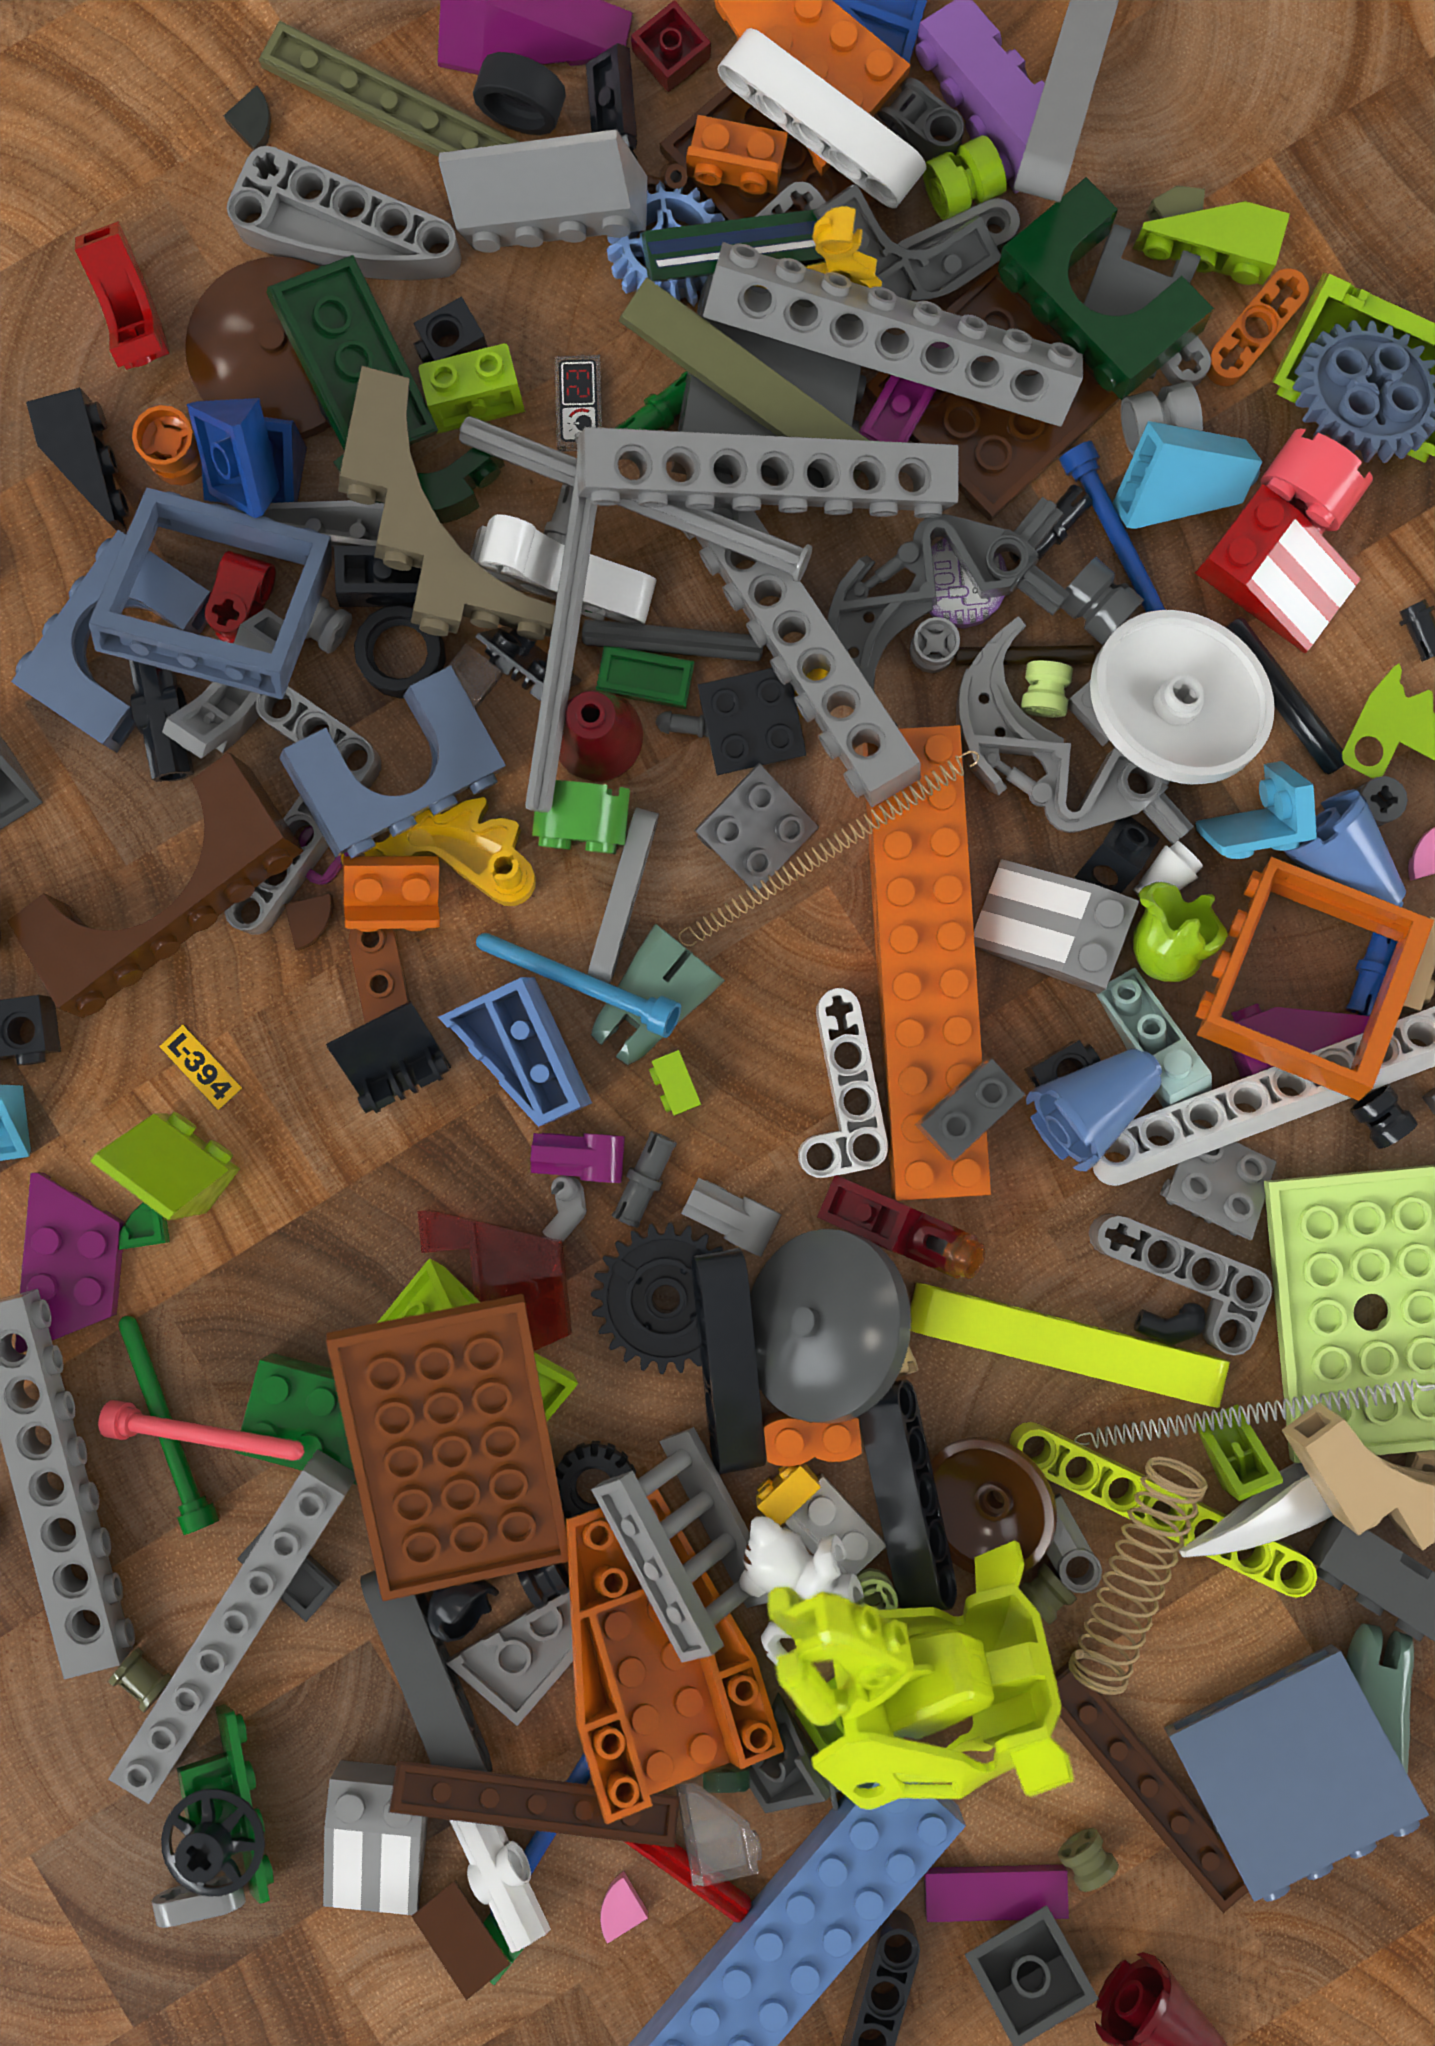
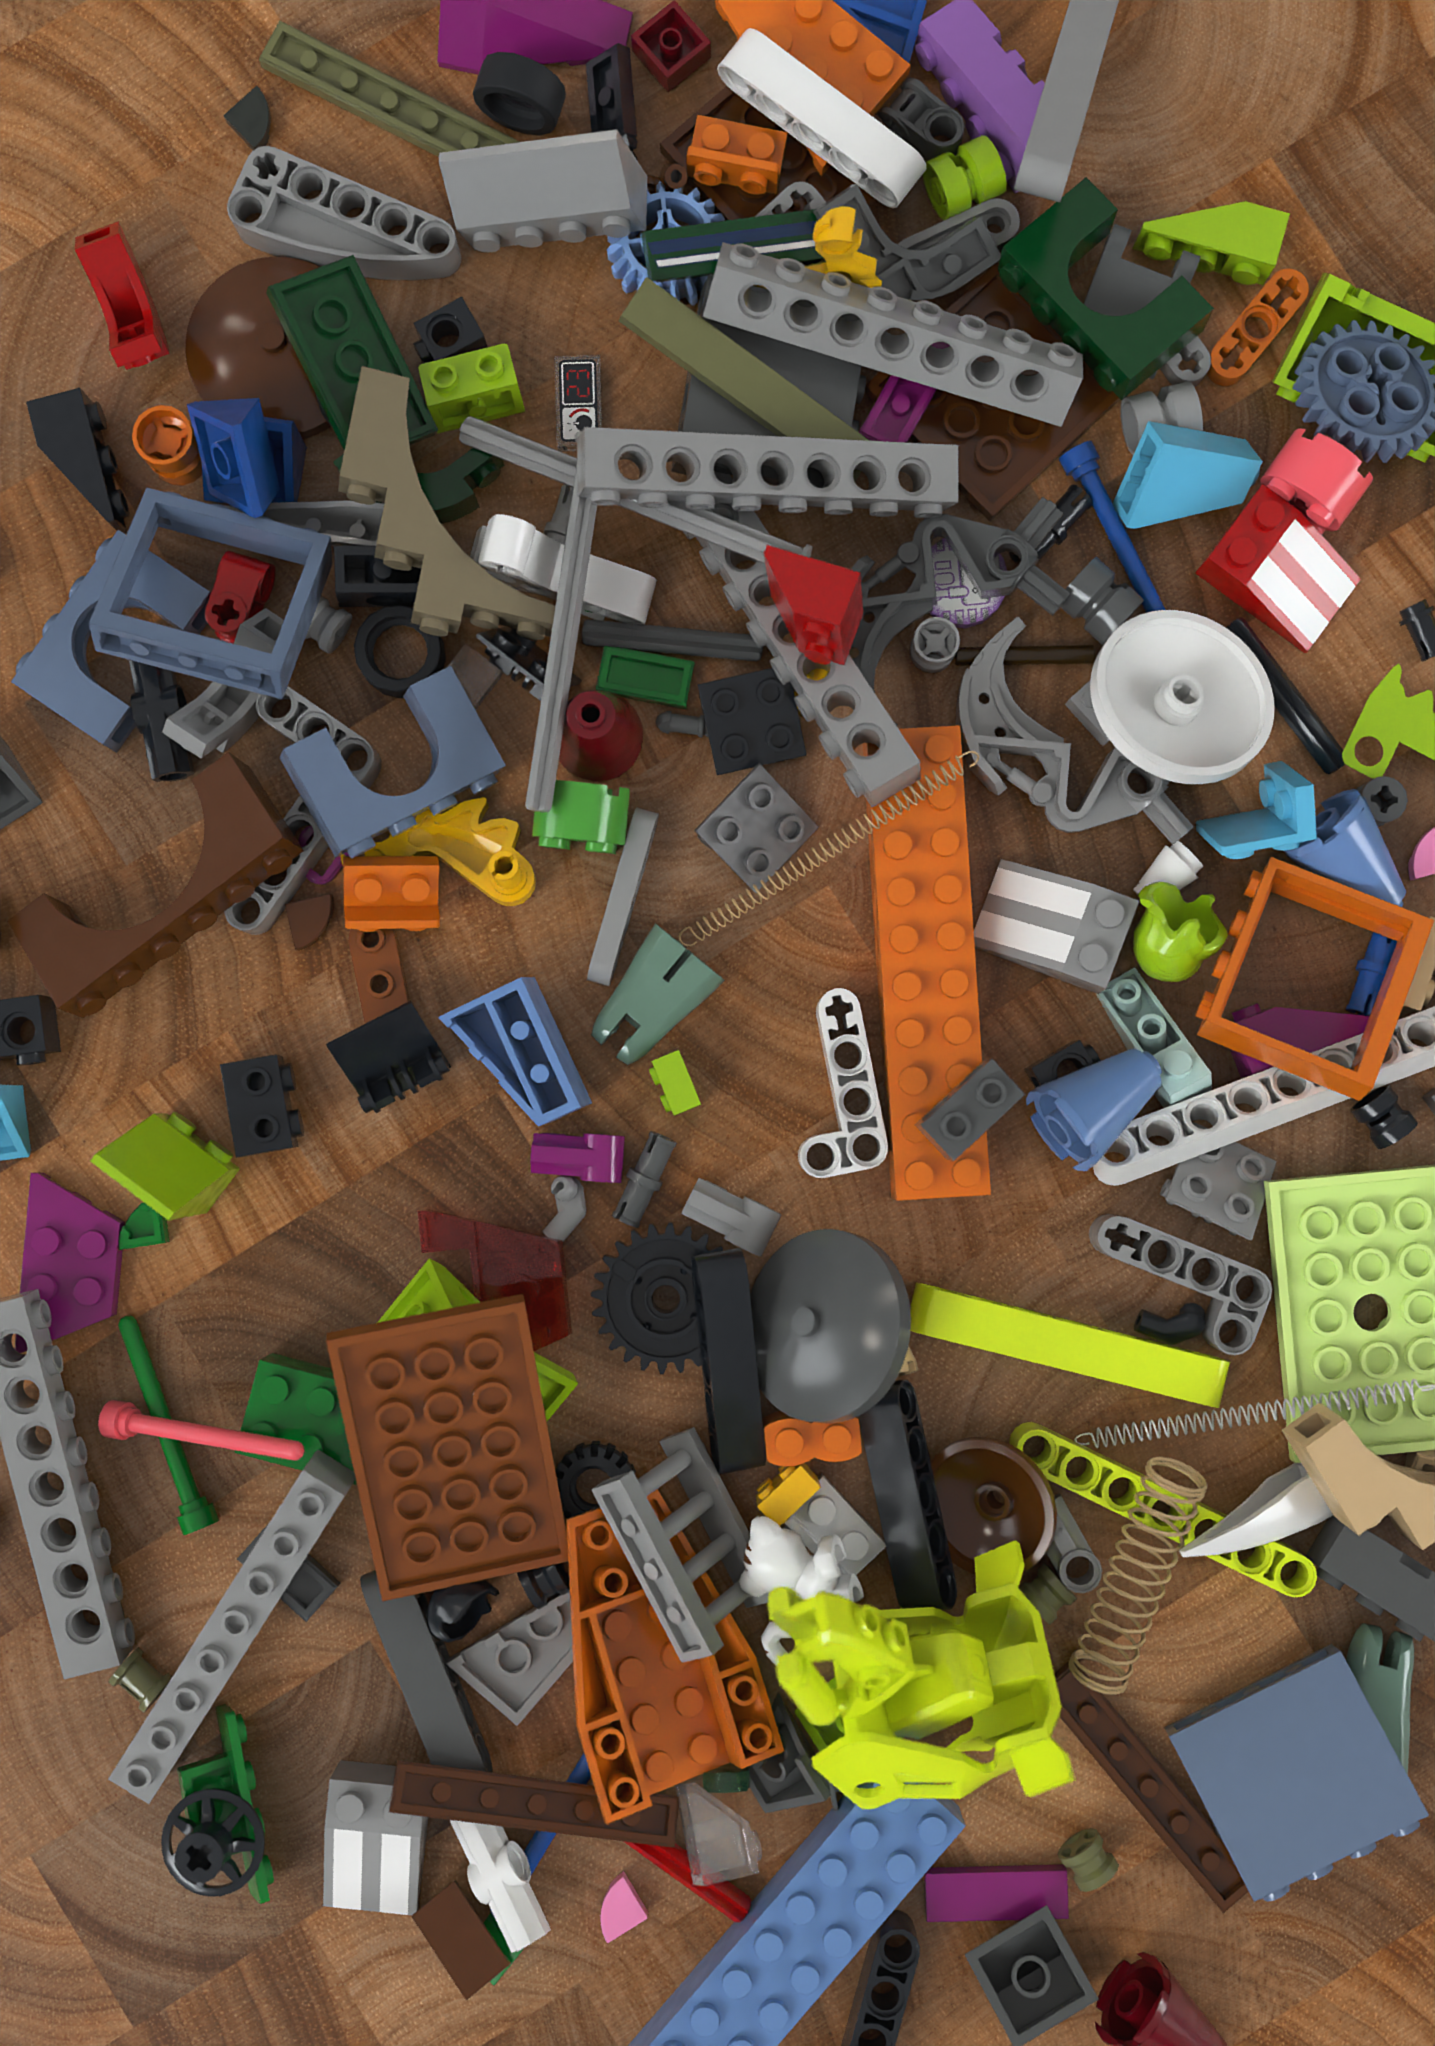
light grey beam [152,1875,246,1928] -> none
yellow sticker [159,1025,242,1110] -> none
dark azure piece [476,933,681,1038] -> none
green pin [615,371,687,431] -> none
dark red plate [817,1175,986,1279] -> none
yellowish green wheel [856,1568,898,1610] -> none
yellowish green wheel [1021,660,1073,718] -> none
black bracket [1075,816,1160,894] -> none
olive piece [1146,186,1205,221] -> none
lime slope [1196,1404,1283,1501] -> none
none -> black brick [220,1054,304,1157]
none -> red slope [763,545,863,665]

